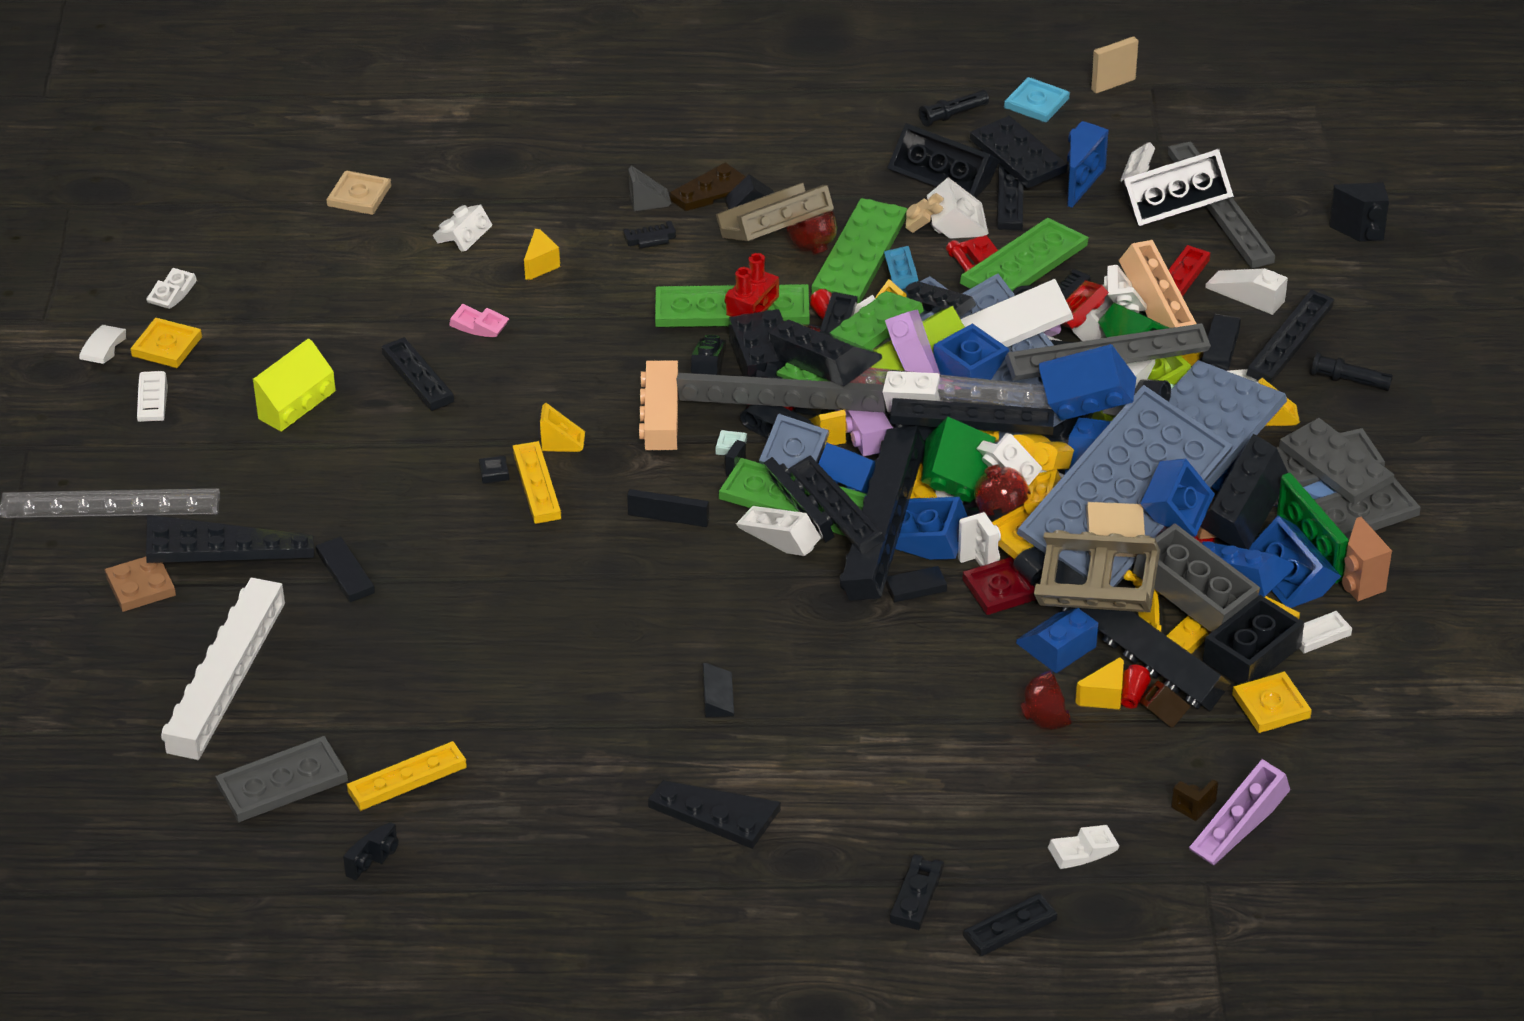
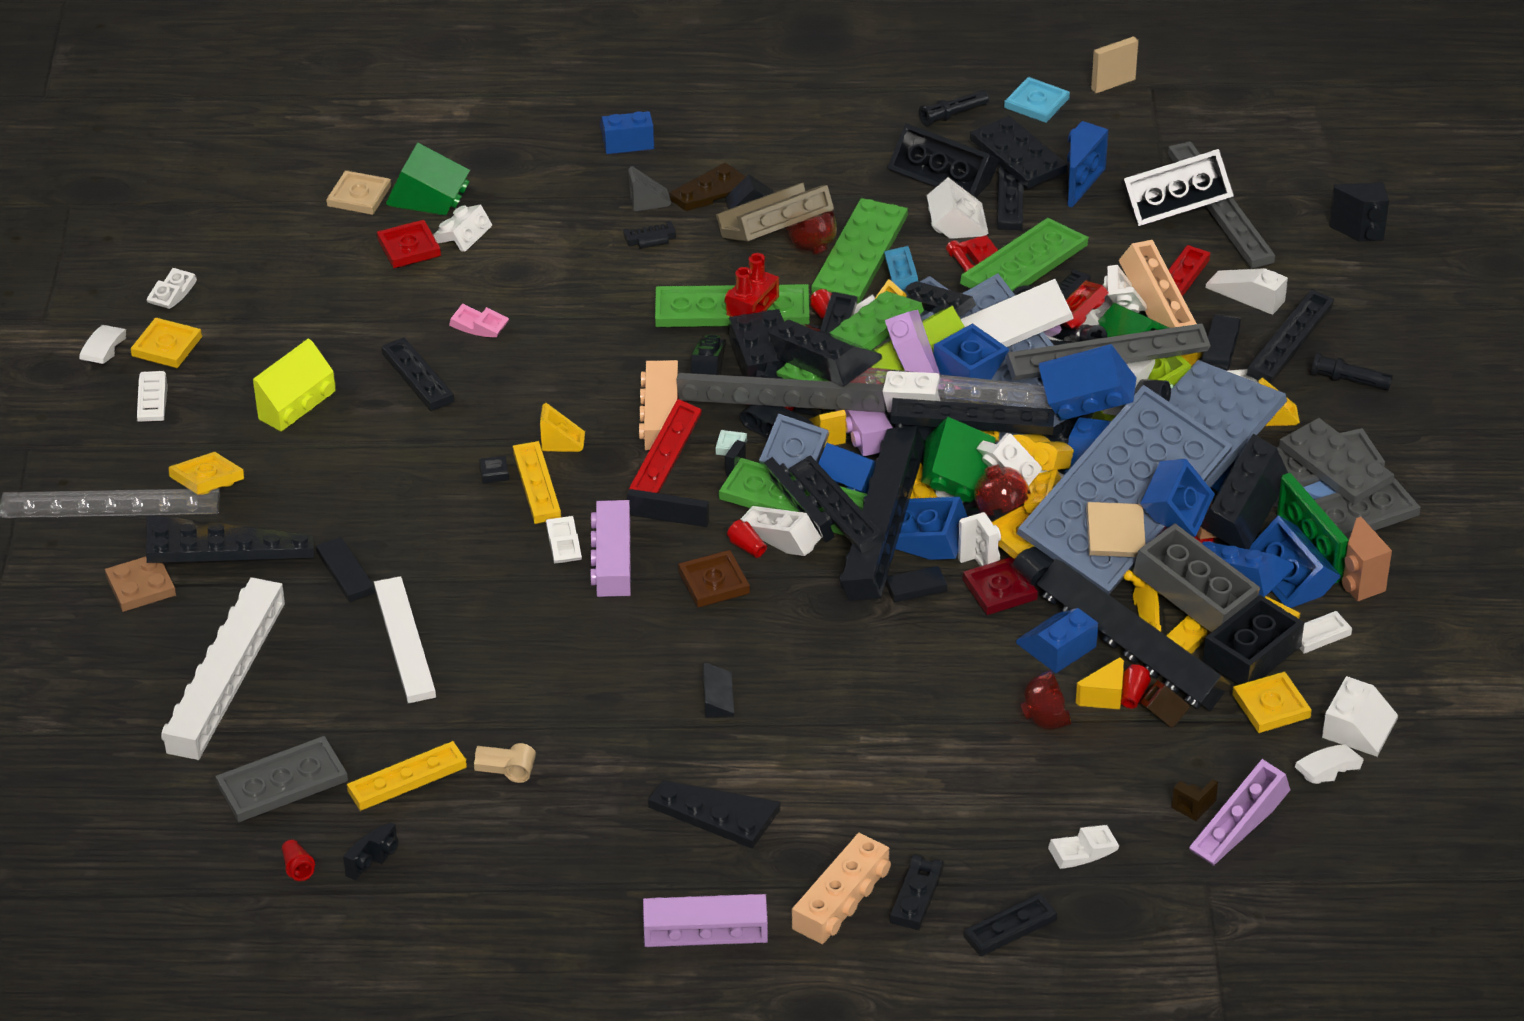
yellow slope [524,229,560,280] -> none
tan plate [906,193,944,233] -> none
dark tan window [1034,530,1160,612] -> none
white plate [1121,142,1155,181] -> none
none -> yellow plate [169,452,244,495]
none -> red cone [282,840,315,881]
none -> white tile [374,576,436,703]
none -> red plate [377,220,441,268]
none -> green slope [386,142,470,215]
none -> tan piece [474,743,536,783]
none -> white slope [546,516,582,564]
none -> lavender brick [591,500,631,597]
none -> blue slope [600,111,654,154]
none -> red plate [629,399,702,493]
none -> lavender brick [643,894,768,947]
none -> reddish brown plate [678,550,750,607]
none -> red cone [727,520,767,558]
none -> light nougat brick [792,833,891,944]
none -> black pin [1054,324,1108,342]
none -> white slope [1295,744,1364,784]
none -> white slope [1322,676,1398,756]

